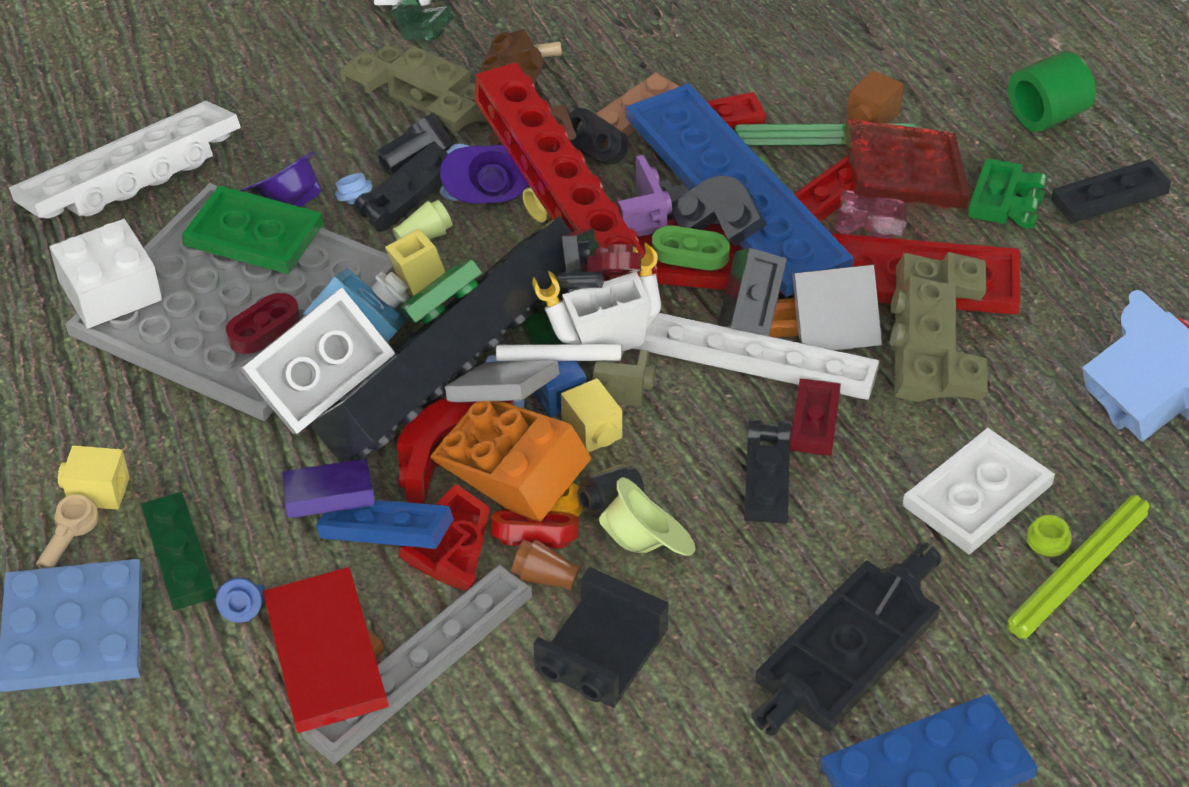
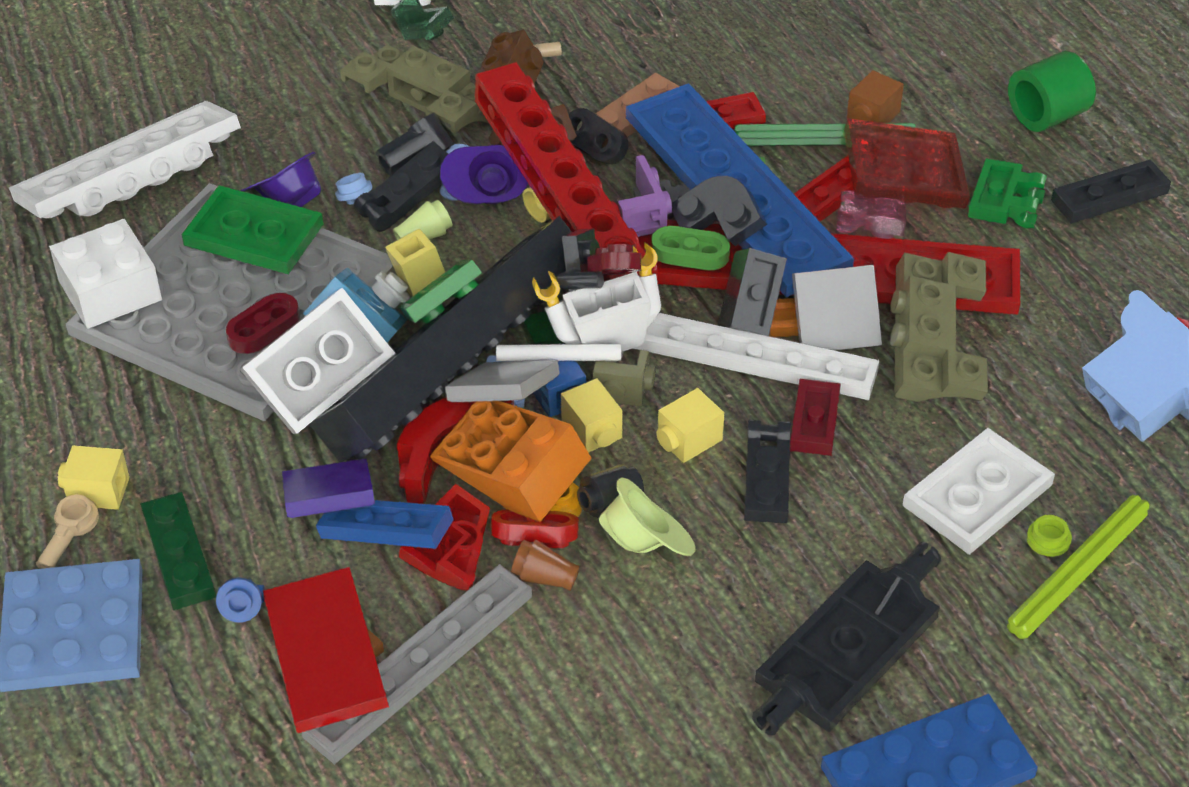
black panel [533,567,669,708] -> none
none -> light yellow brick [657,388,724,463]

